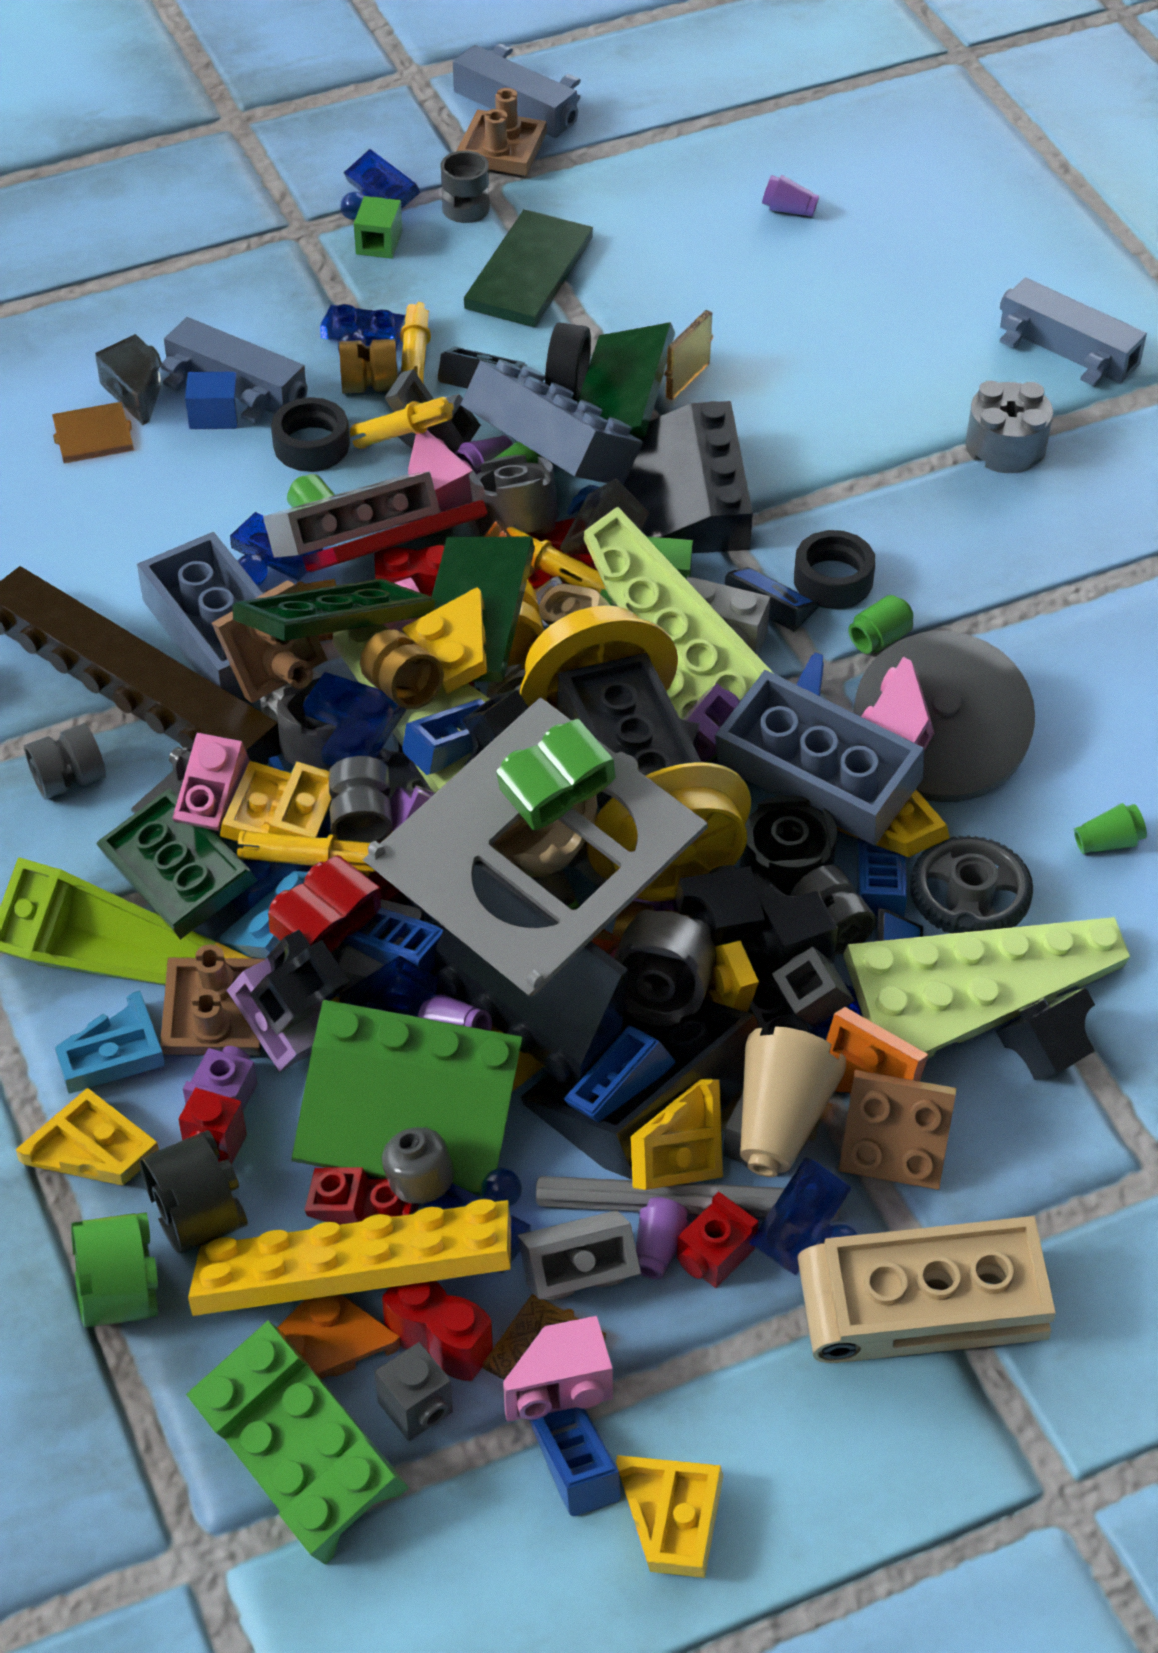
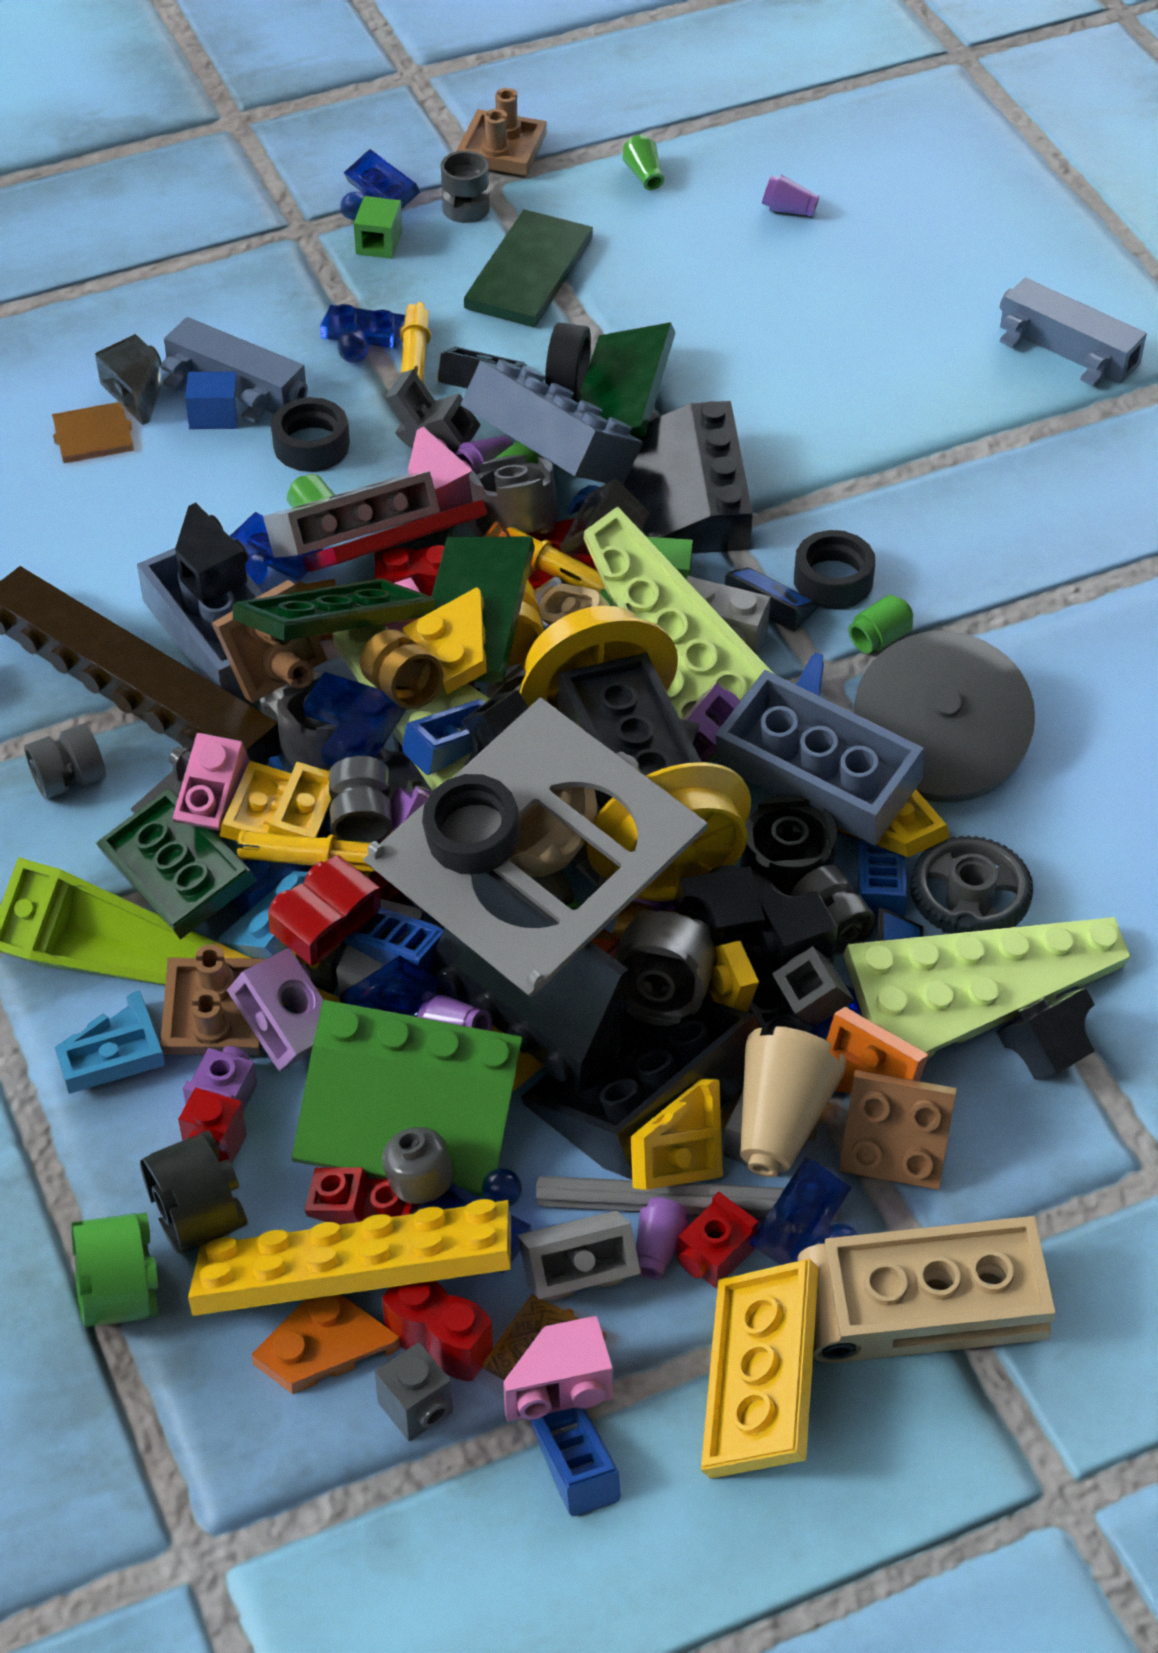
yellow wing [15,1088,159,1186] -> none
bright green piece [186,1320,409,1565] -> none
black brick [250,929,350,1035] -> none
pearl gold wheel [339,339,397,394] -> none
yellow axle [350,397,454,449] -> none
sand blue brick [453,44,581,138] -> none
bright green brick [496,719,616,830] -> none
blue slope [564,1025,676,1123] -> none
yellow wing [616,1455,724,1578] -> none
clear orange piece [664,310,713,400] -> none
bright pink slope [861,657,935,751] -> none
flat silver brick [966,381,1053,473] -> none
bright green cone [1074,803,1147,854] -> none
none -> black slope [175,502,248,605]
none -> black tyre [422,774,521,874]
none -> bright green cone [622,135,664,190]
none -> yellow tile [701,1259,819,1479]

